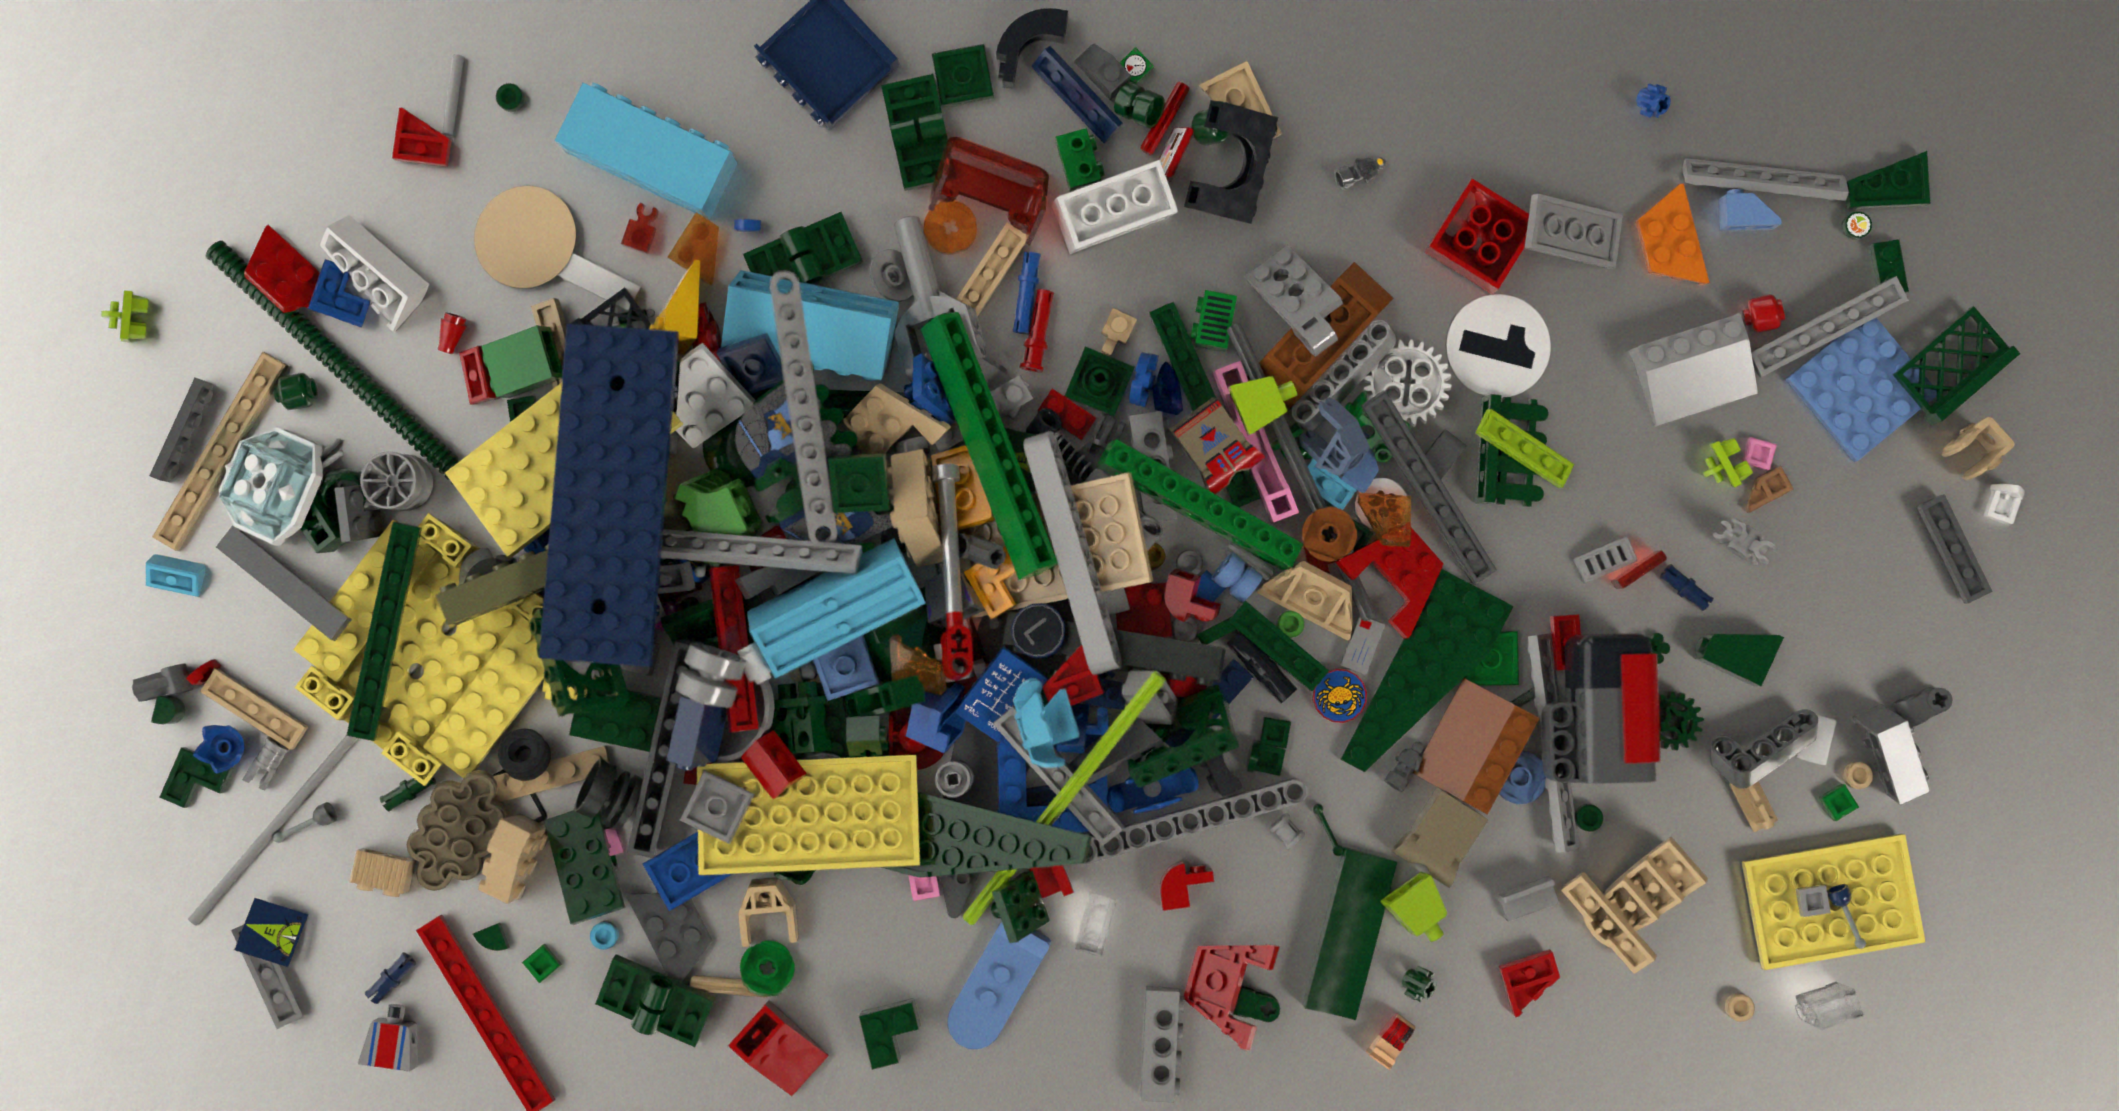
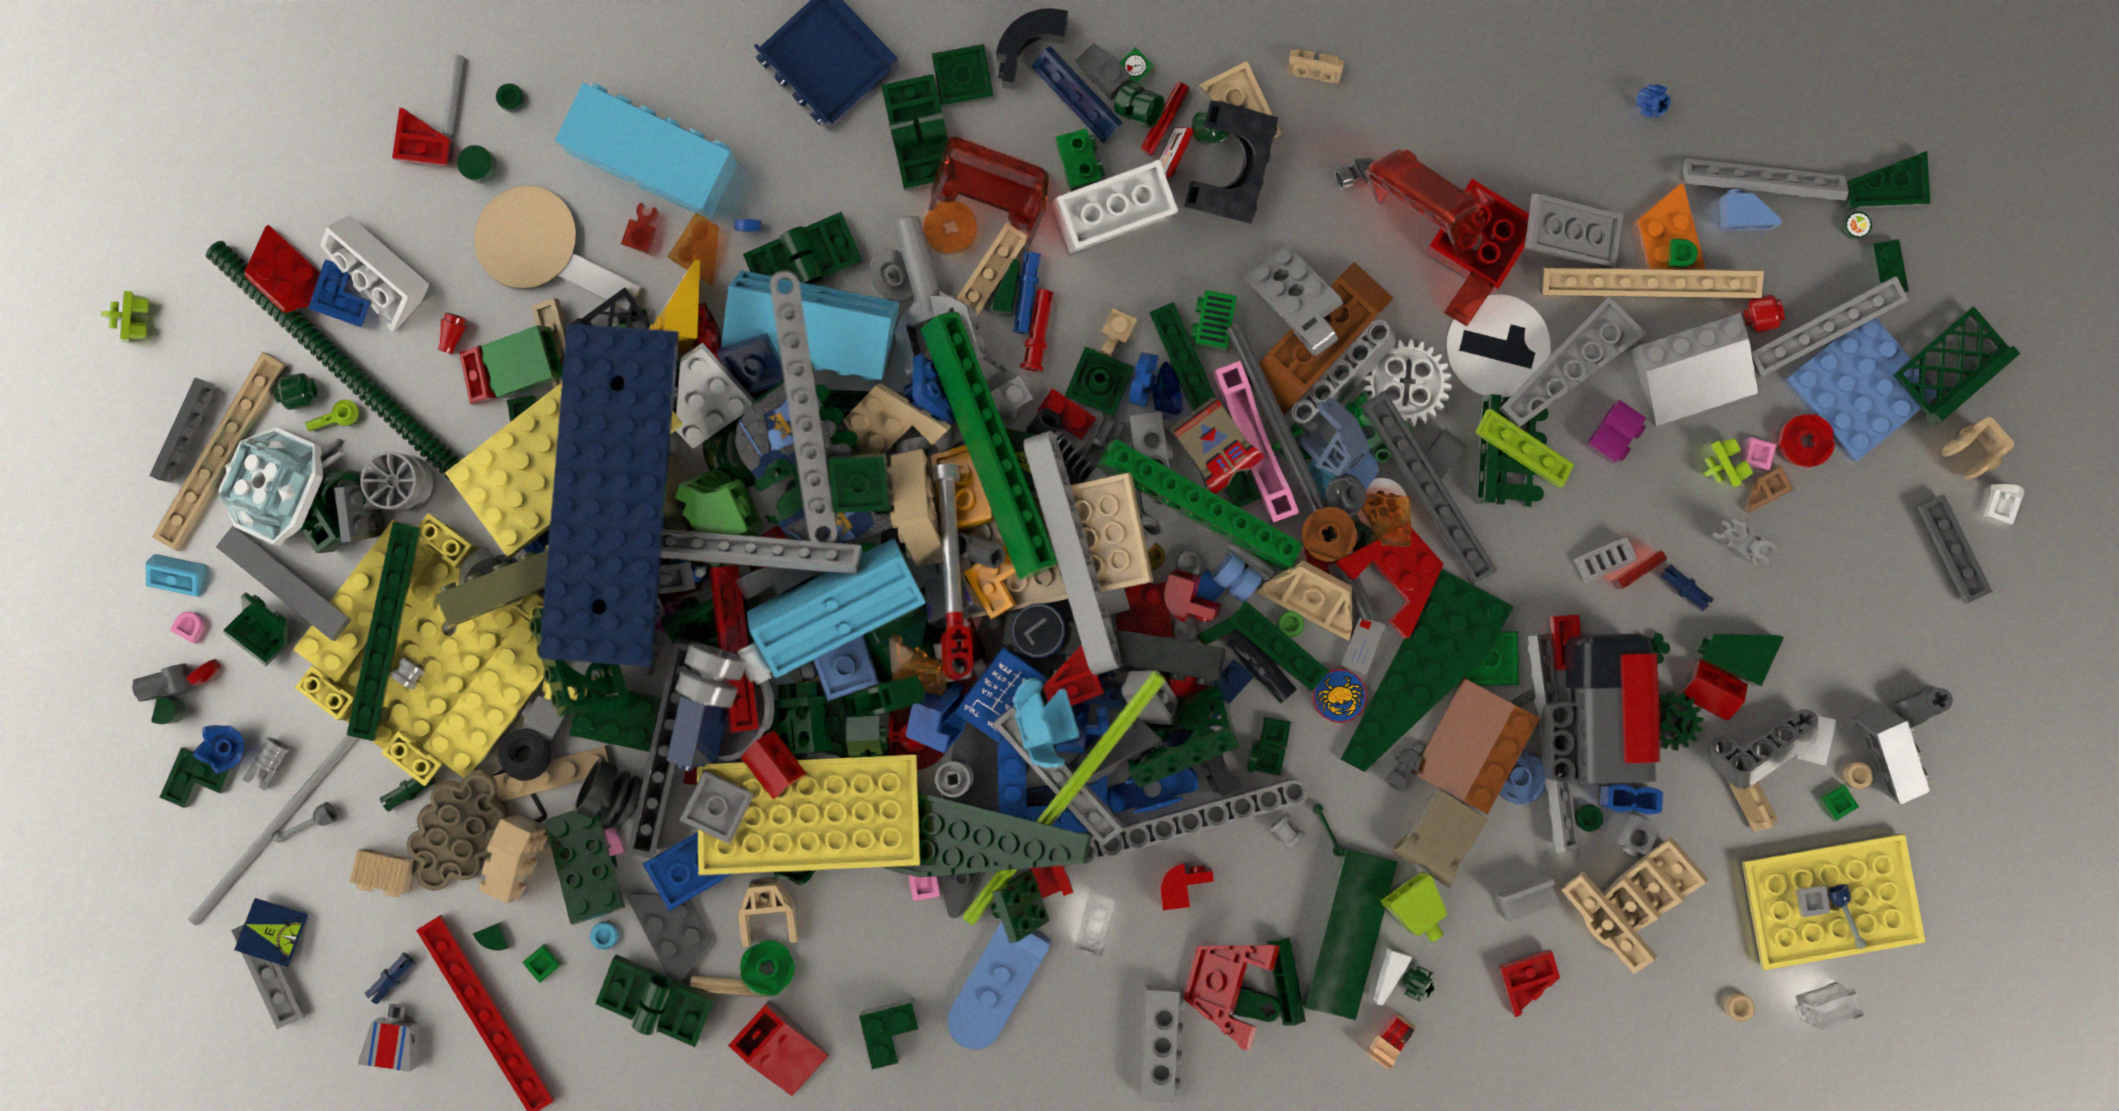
tan plate [200,669,308,750] -> none
lime torso [1228,376,1298,435] -> none
none -> bright pink tile [170,612,205,643]
none -> dark green bracket [223,592,289,667]
none -> lime plate [305,399,359,432]
none -> light grey wheel [390,657,426,690]
none -> dark green piece [457,145,497,183]
none -> light grey brick [521,695,566,741]
none -> dark green slope [990,259,1020,317]
none -> dark green piece [1267,937,1306,1026]
none -> tan hinge [1286,48,1344,84]
none -> dark grey hair [1325,473,1367,517]
none -> clear red windscreen [1365,149,1486,258]
none -> white slope [1372,948,1412,1006]
none -> clear red tile [1444,271,1495,327]
none -> light grey wing [1499,296,1647,427]
none -> tan plate [1542,267,1764,298]
none -> magenta brick [1585,400,1646,463]
none -> blue brick [1599,783,1663,815]
none -> light grey brick [1617,814,1661,858]
none -> green tile [1668,239,1698,268]
none -> red panel [1682,660,1748,721]
none -> red plate [1777,414,1835,468]

